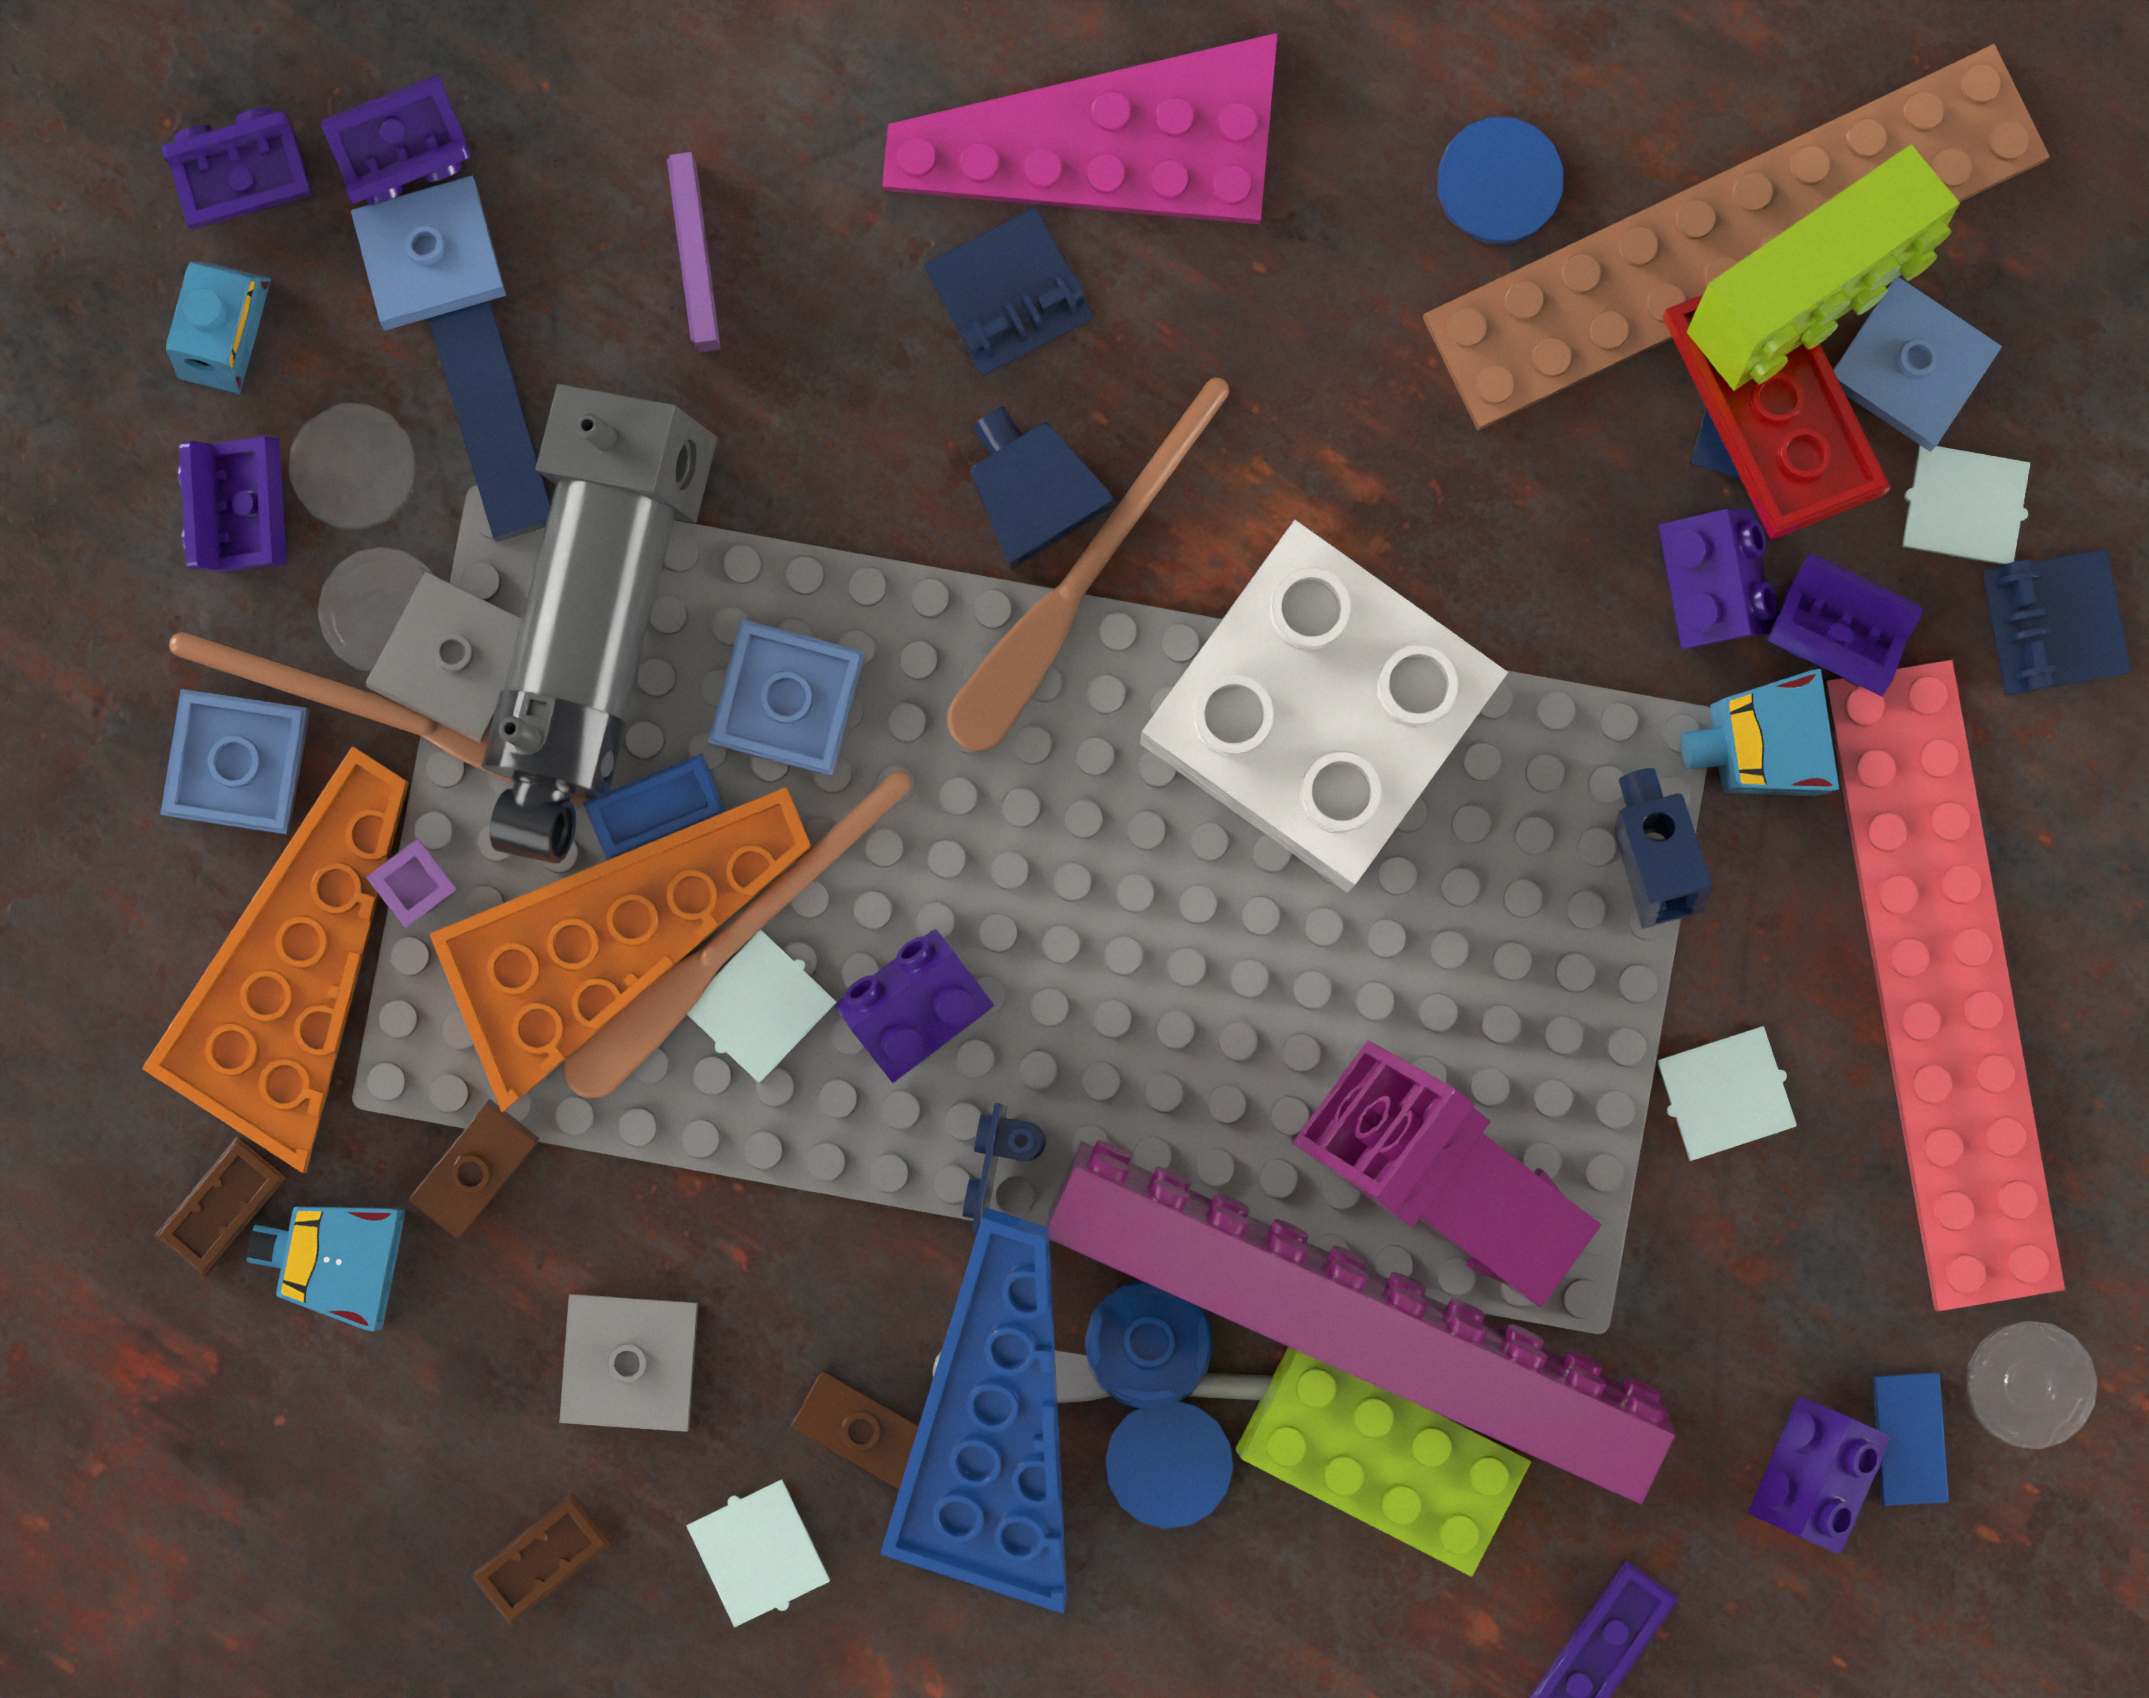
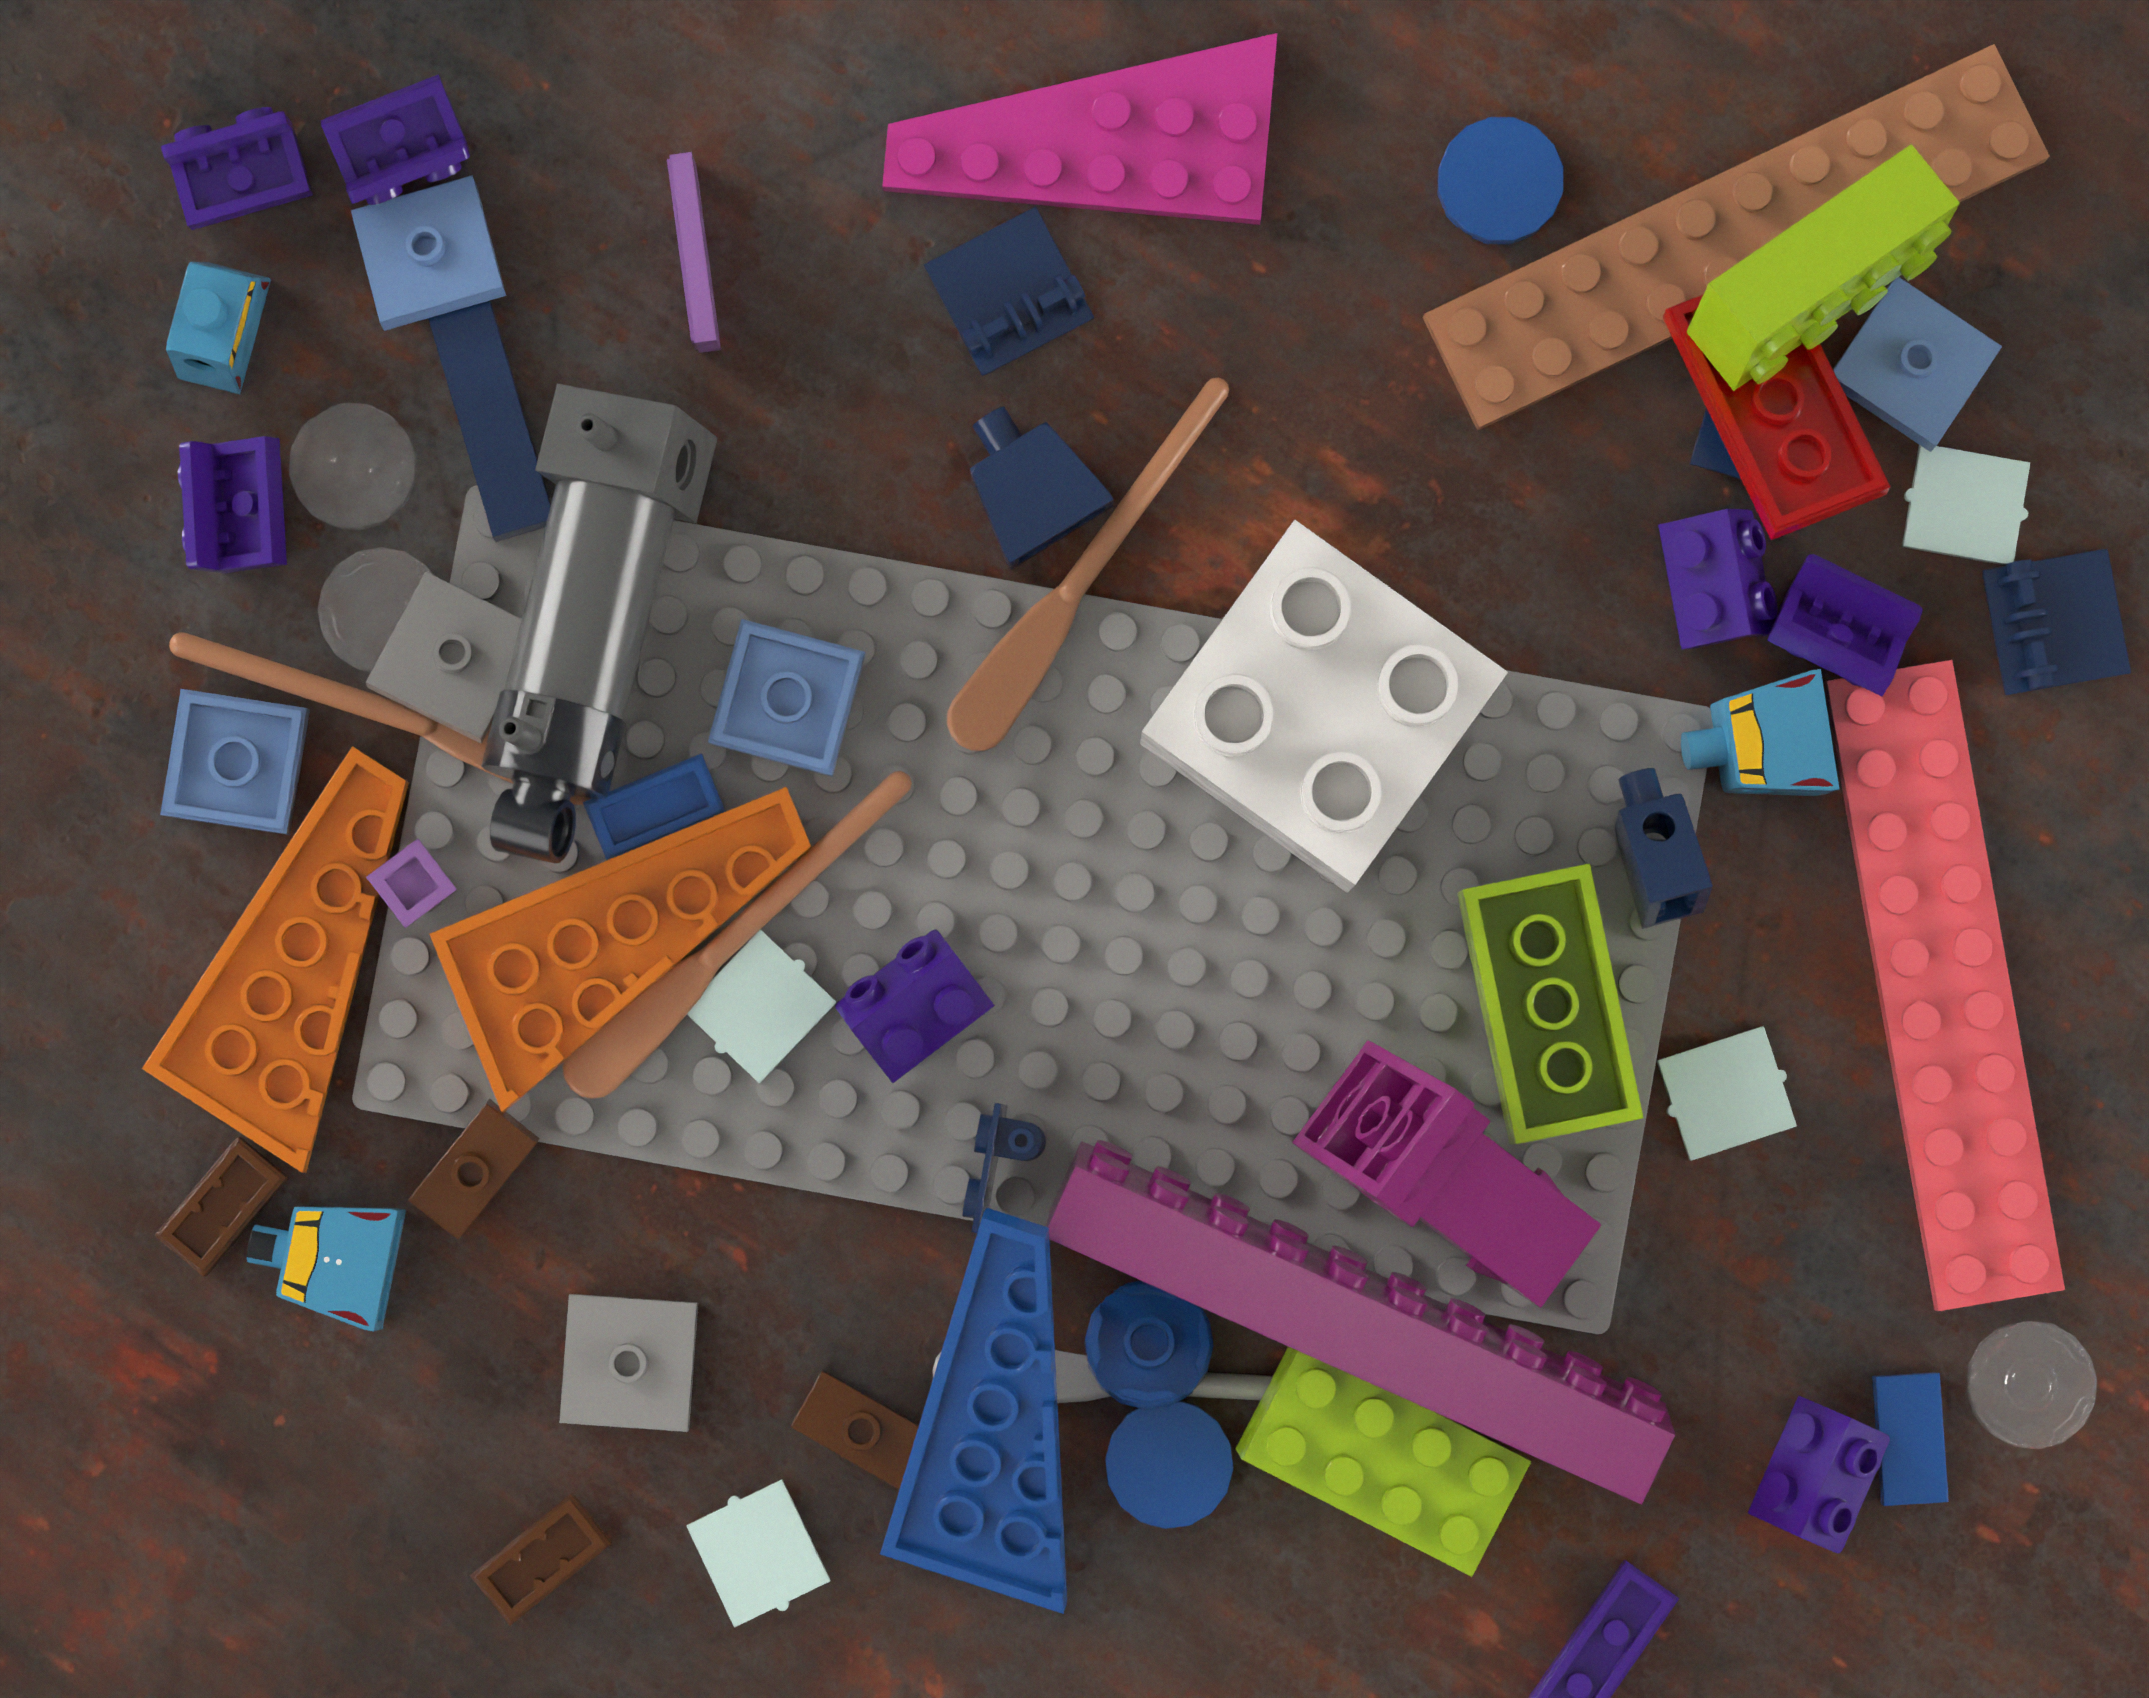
none -> lime brick [1457,863,1644,1145]

